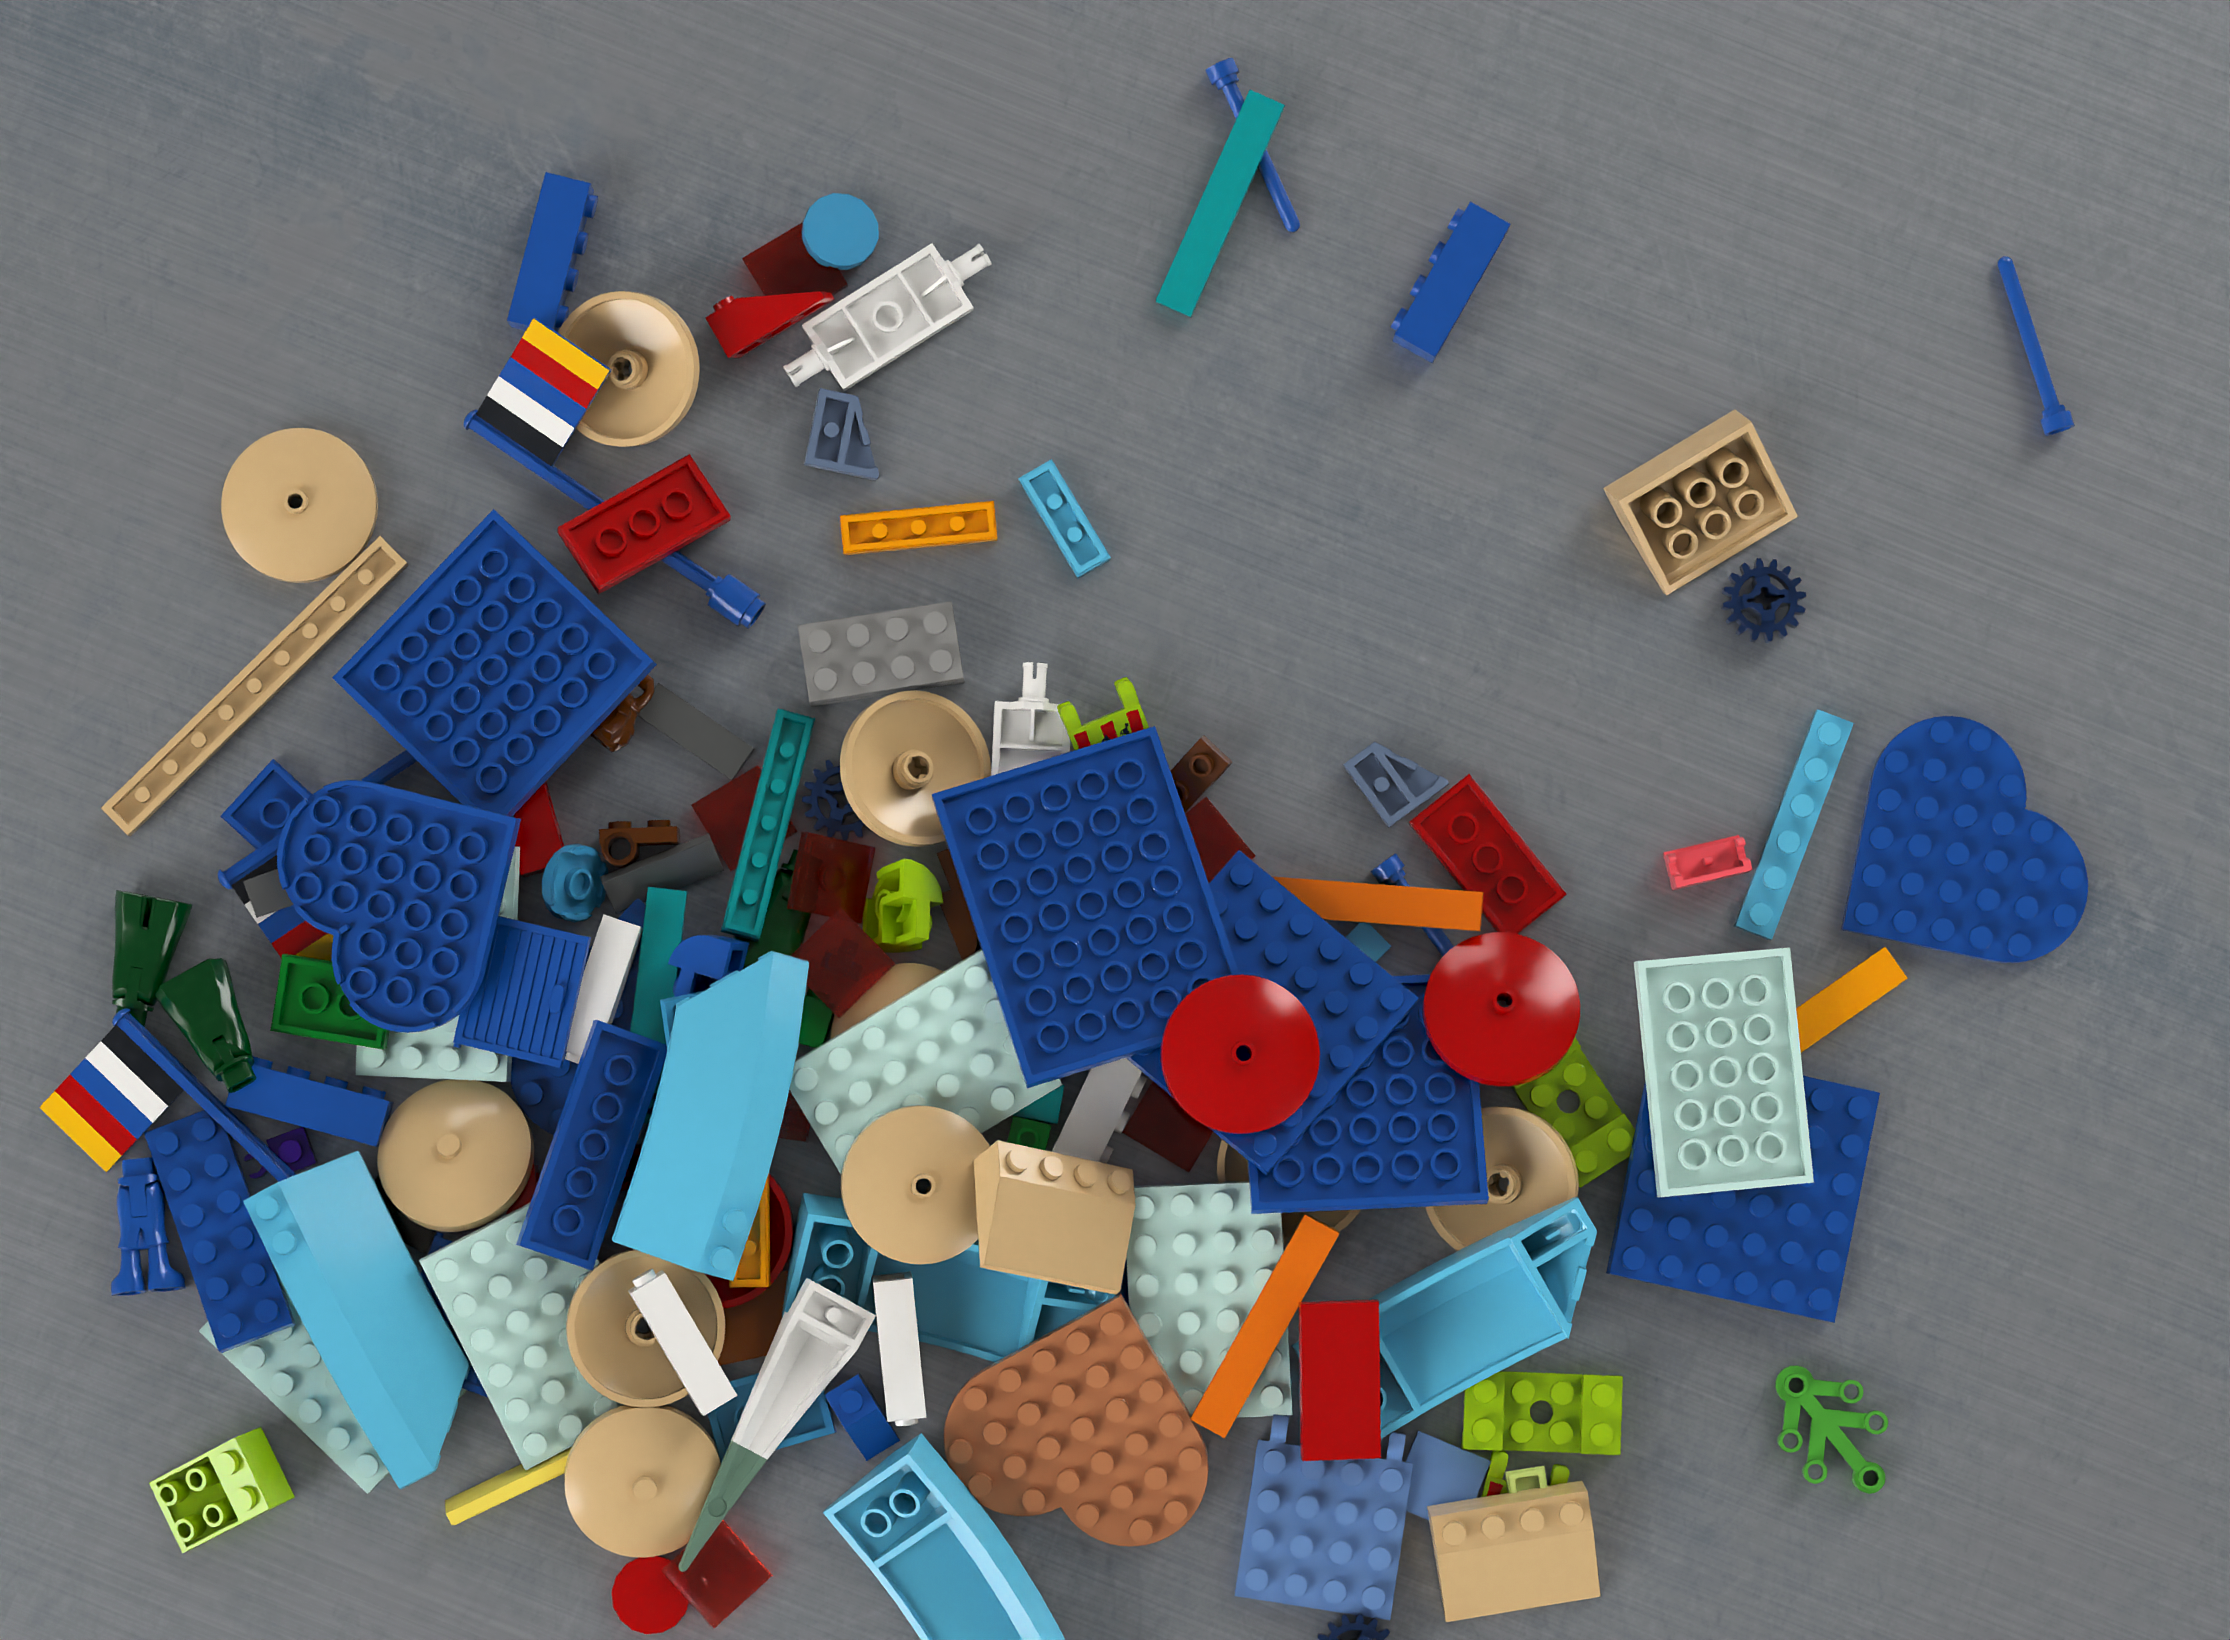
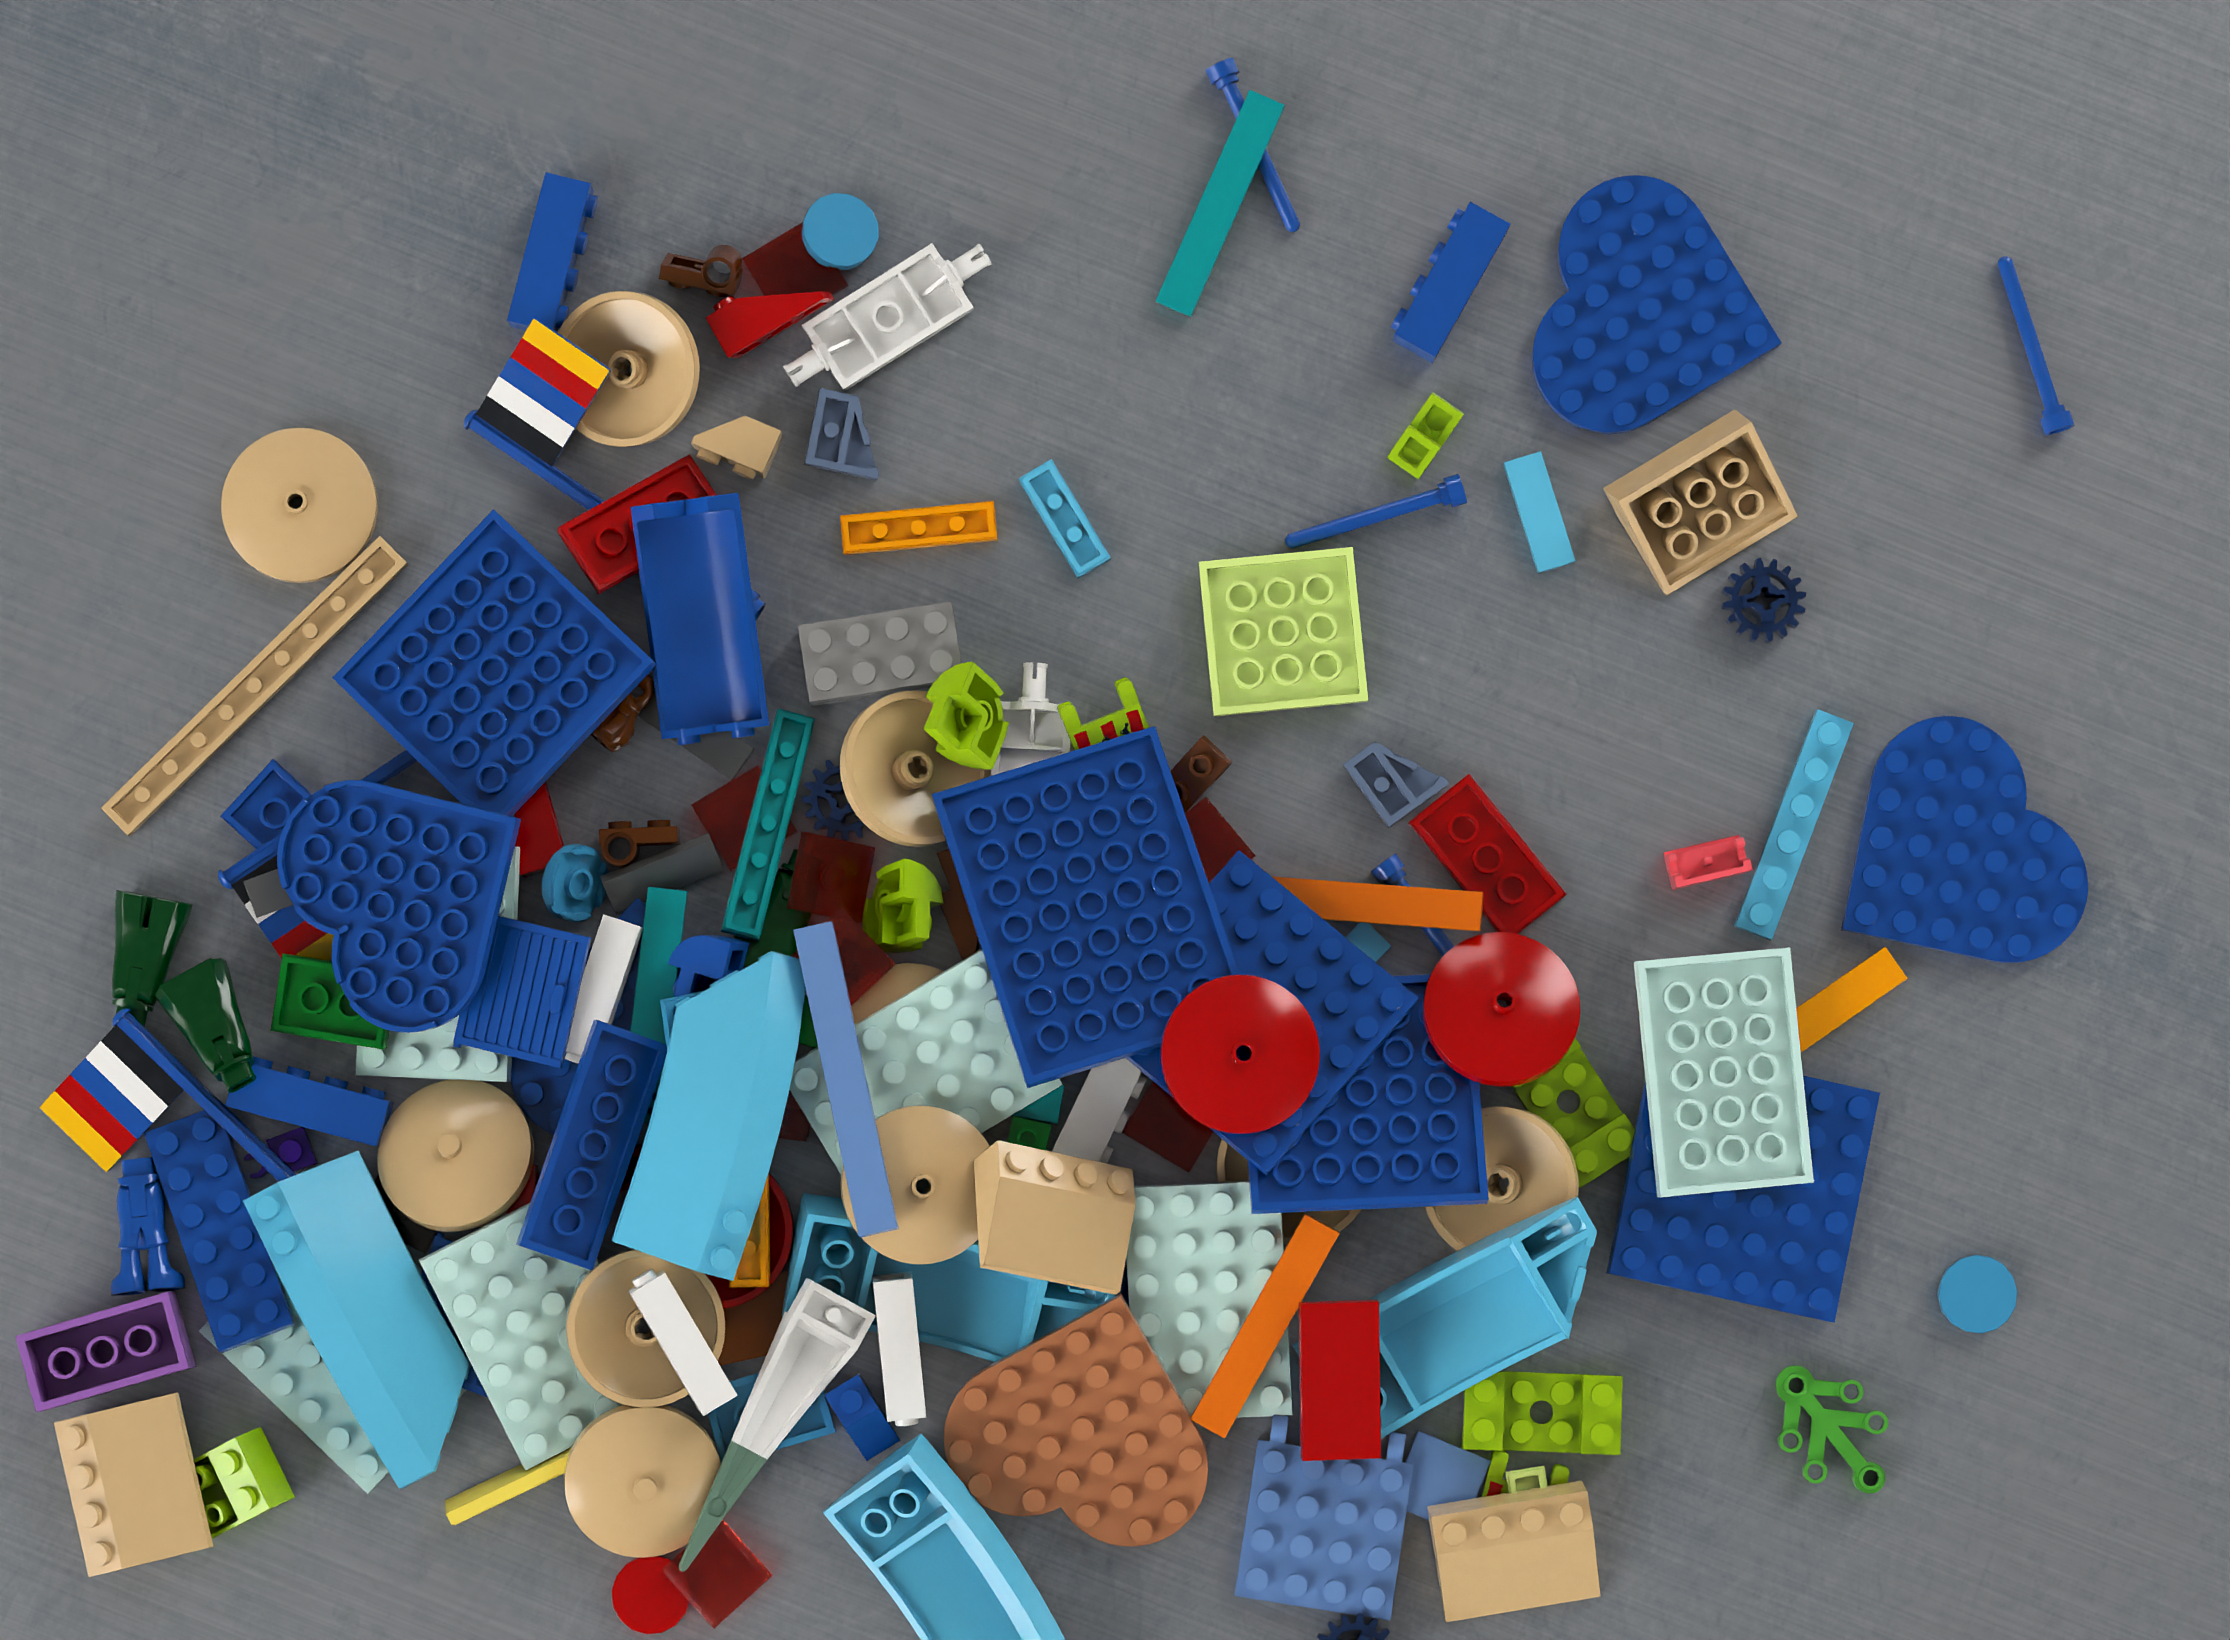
none -> medium lavender brick [15,1291,197,1412]
none -> tan slope [54,1392,213,1577]
none -> blue cylinder [631,493,769,745]
none -> reddish brown plate [659,245,743,297]
none -> tan slope [691,416,783,480]
none -> medium blue tile [793,921,899,1238]
none -> lime brick [924,662,1009,770]
none -> yellowish green plate [1198,547,1368,717]
none -> blue piece [1285,474,1467,548]
none -> lime slope [1387,392,1465,479]
none -> medium azure tile [1503,451,1576,574]
none -> blue plate [1532,175,1782,434]
none -> dark azure tile [1937,1255,2017,1333]

